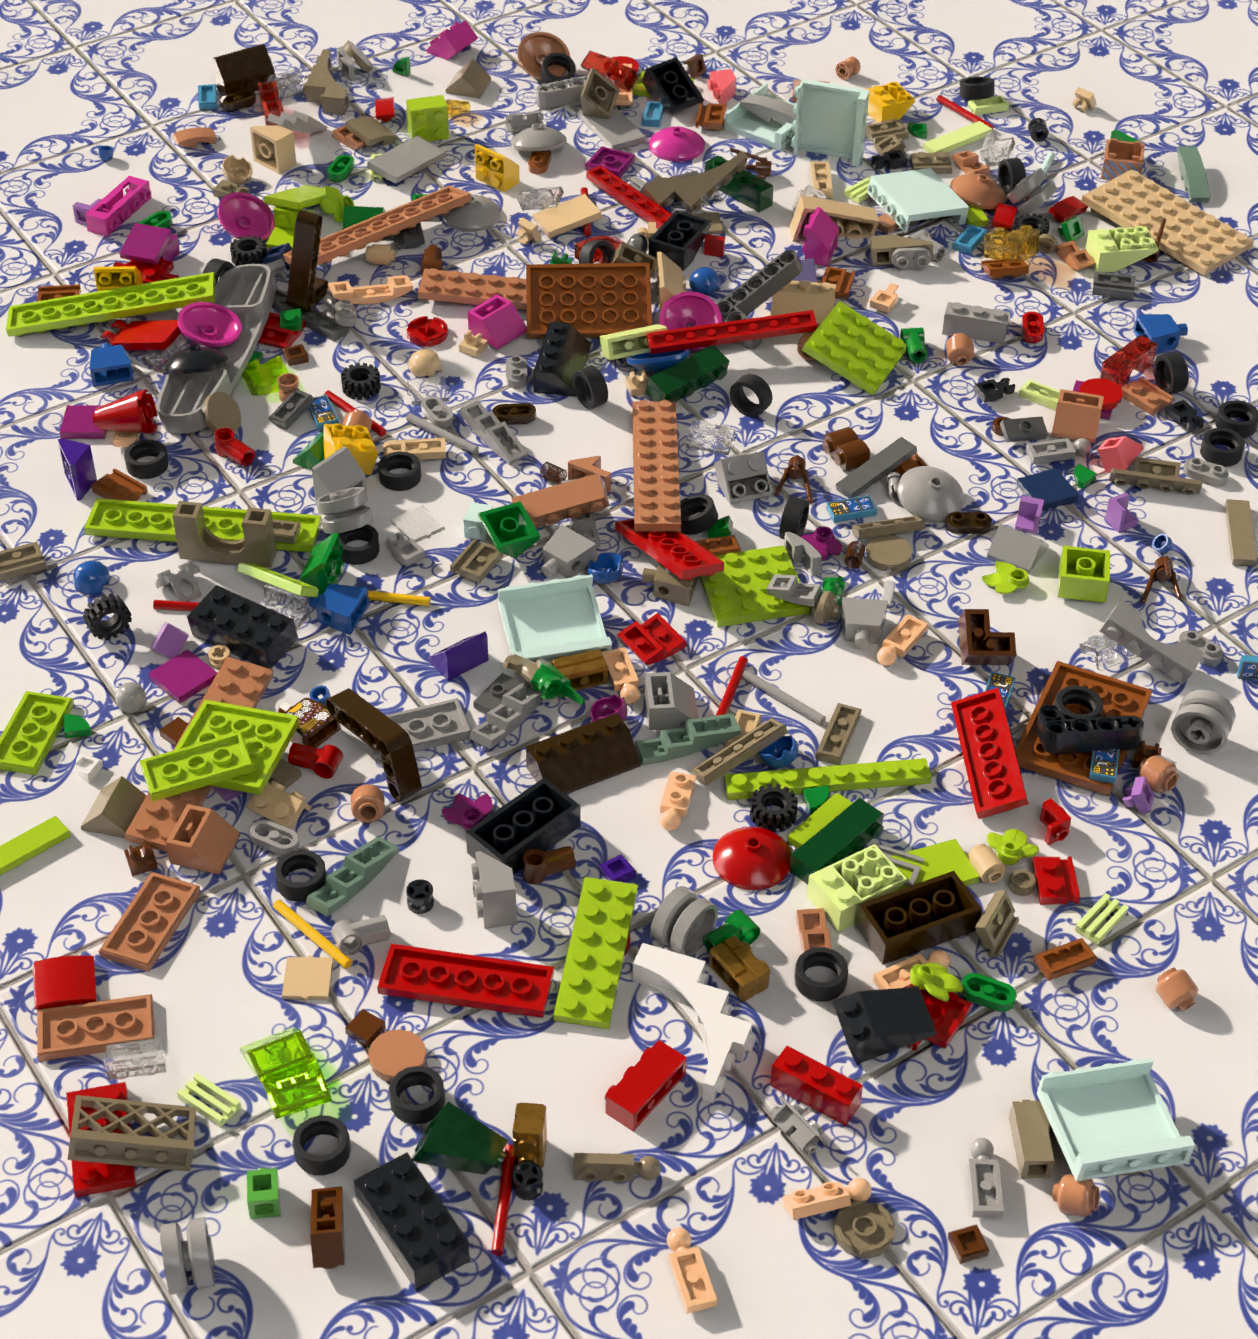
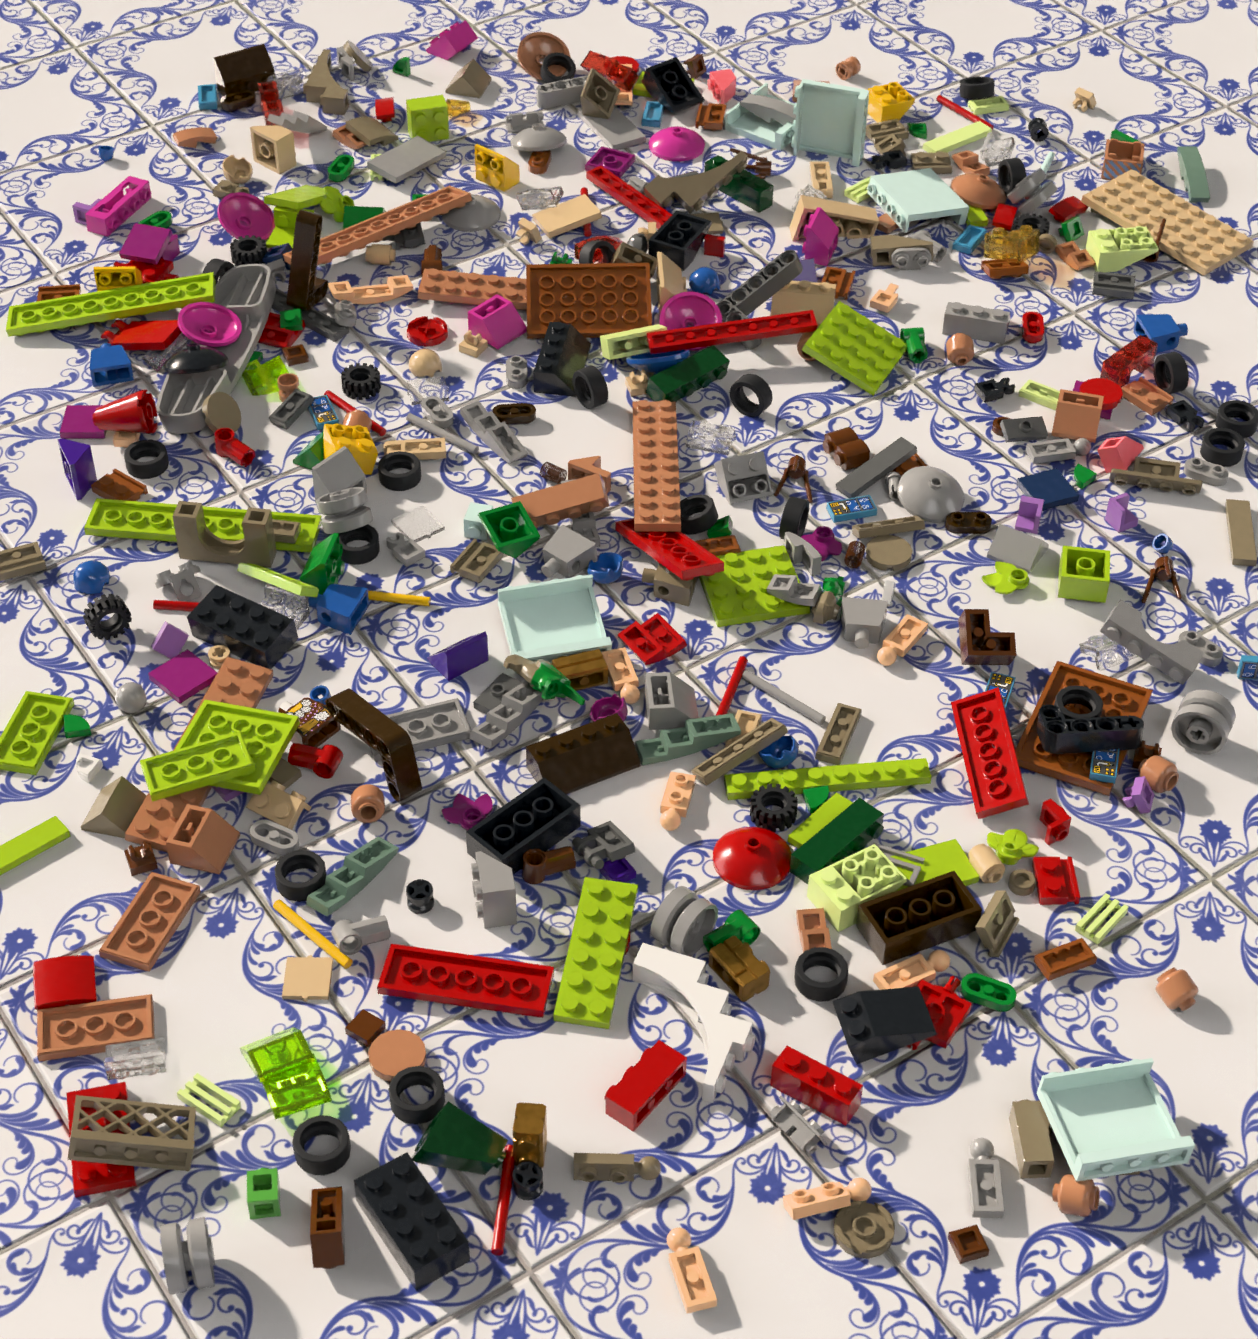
reddish brown tile [159,717,188,746] -> none
lime plate [910,963,963,1002] -> none
none -> dark grey plate [572,821,635,869]

